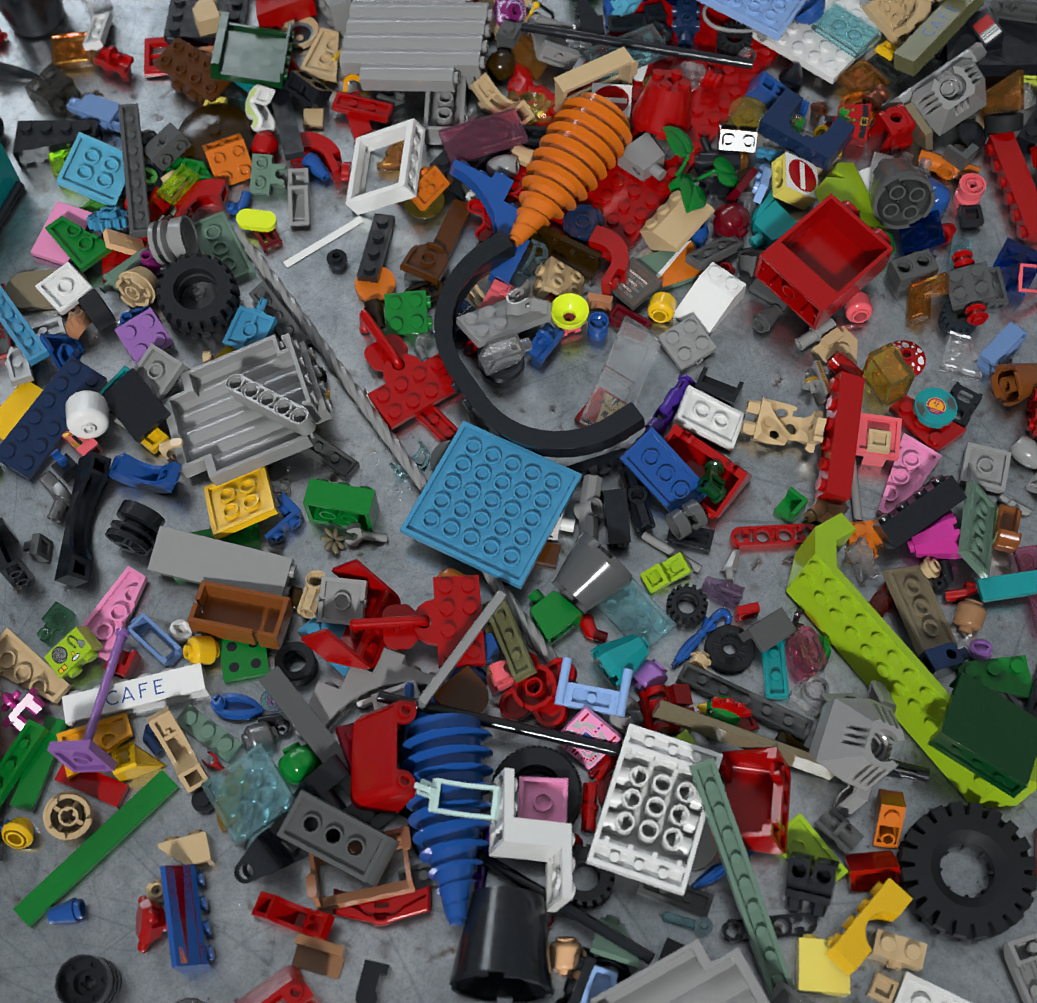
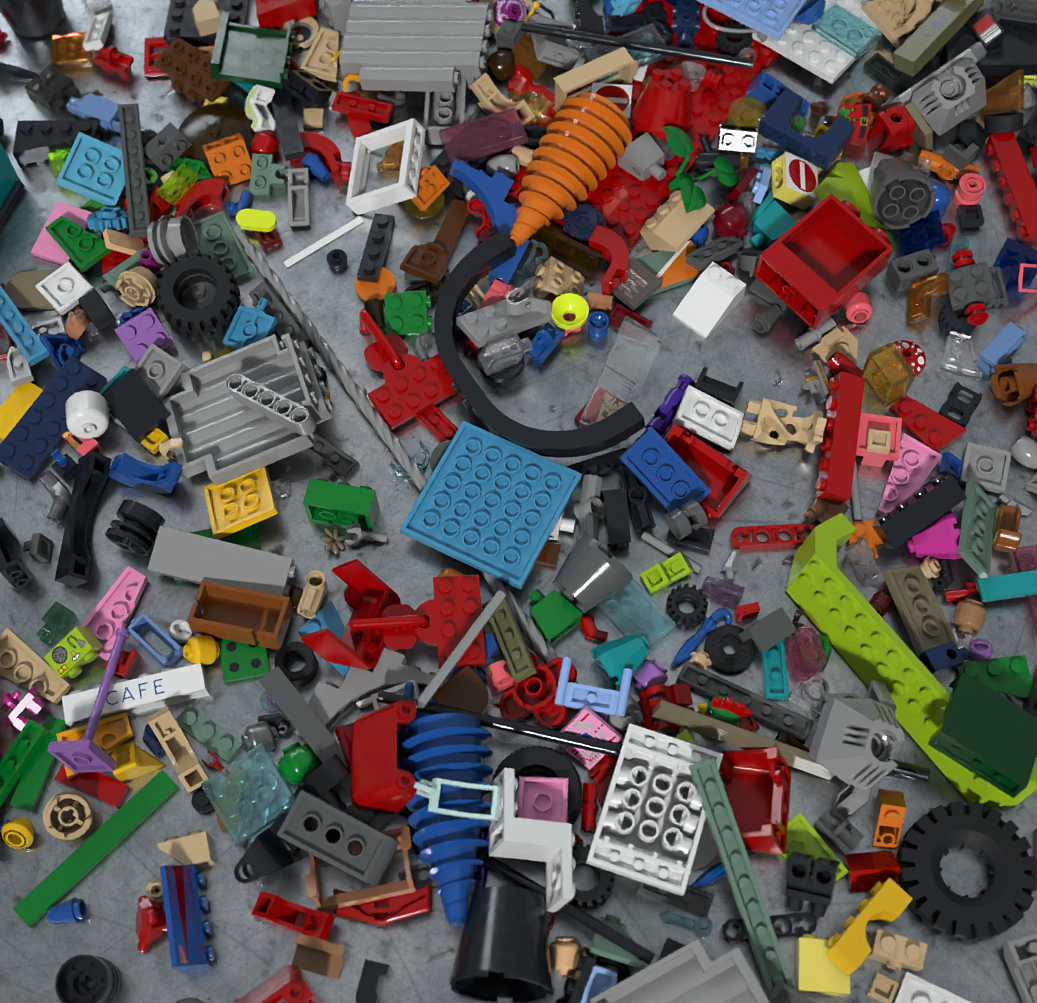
blue arm [211,693,264,720] -> none
blue bracket [265,492,304,546] -> none
light grey plate [316,576,368,625] -> none
yellow head [648,292,677,323] -> none
light grey plate [657,315,717,372] -> none
dark green connector [696,460,727,504] -> none
black plate [698,178,733,200] -> none
green panel [774,487,809,524] -> none
black cone [778,62,804,88] -> none
clear orange wing [836,58,891,93] -> none
yellow tile [875,40,898,61] -> none
teal tile [913,387,958,429] -> none
none -> blue tile [939,452,963,481]

